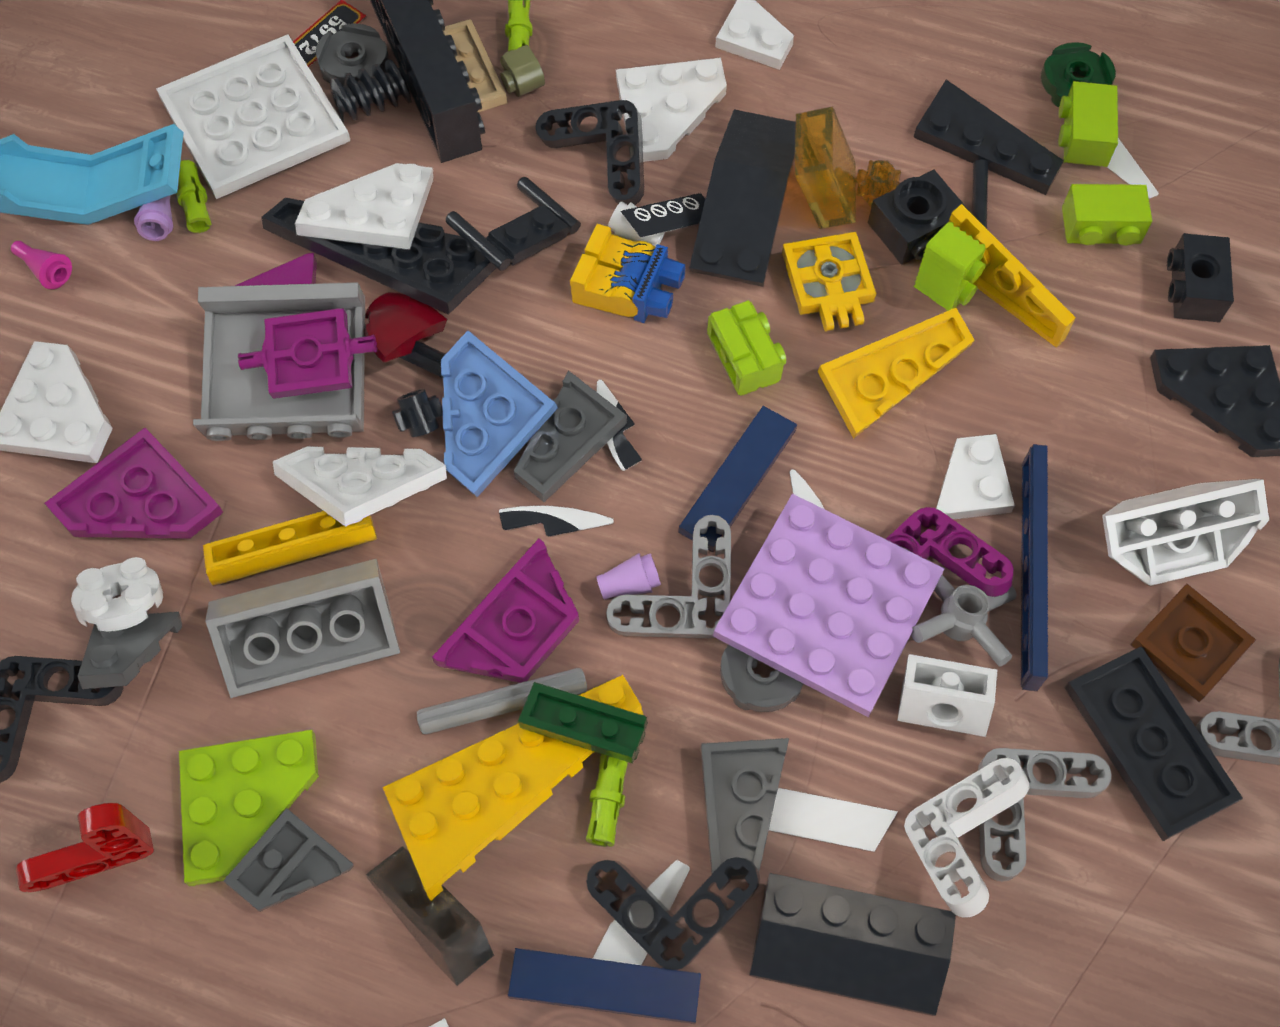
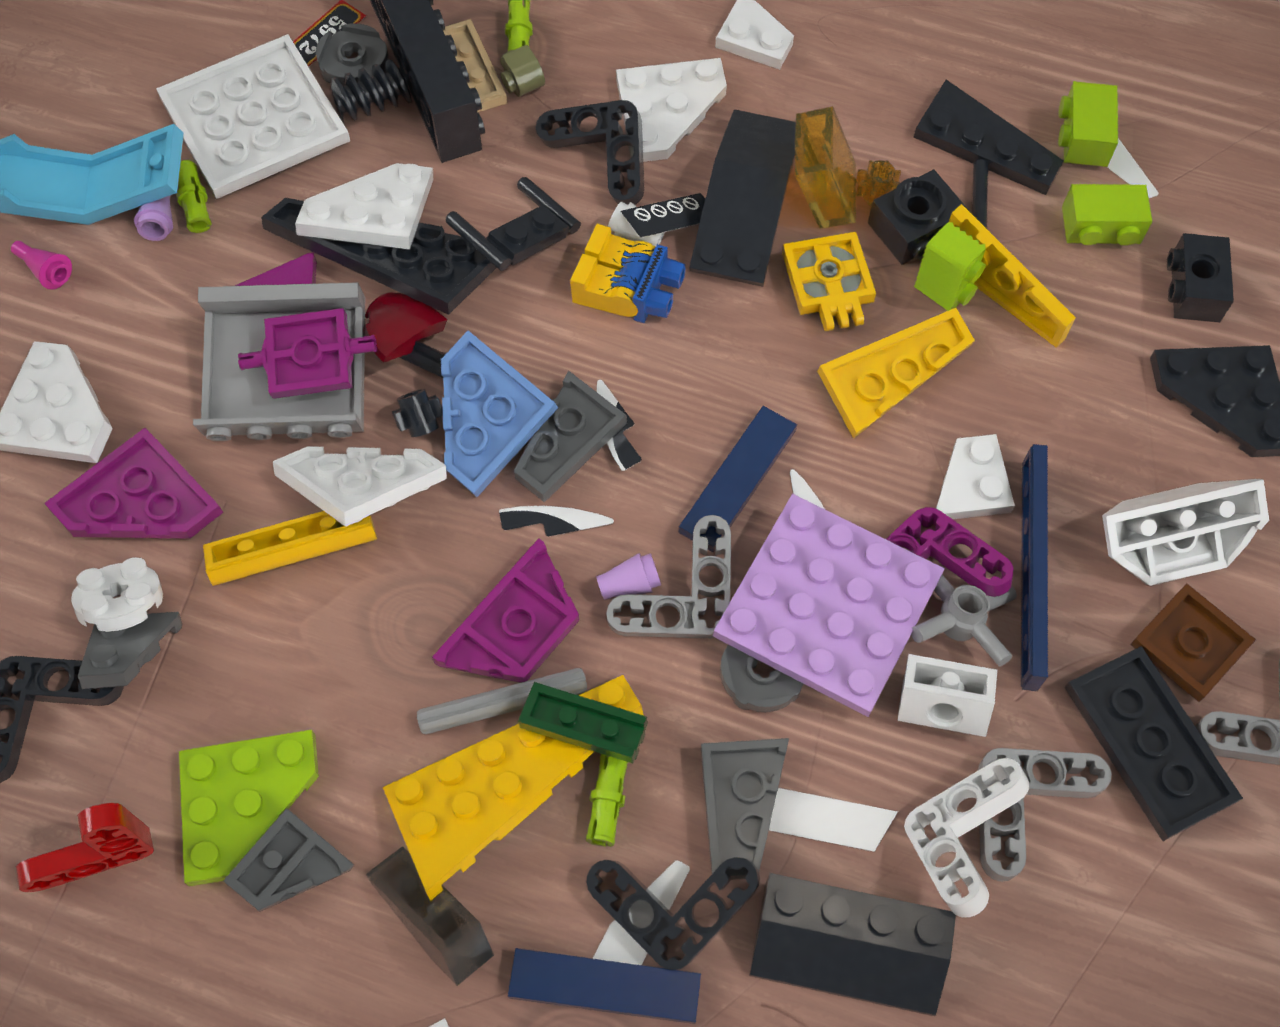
light grey slope [205,559,400,698] -> none
lime brick [707,300,786,396] -> none
dark green plate [1041,42,1116,107] -> none

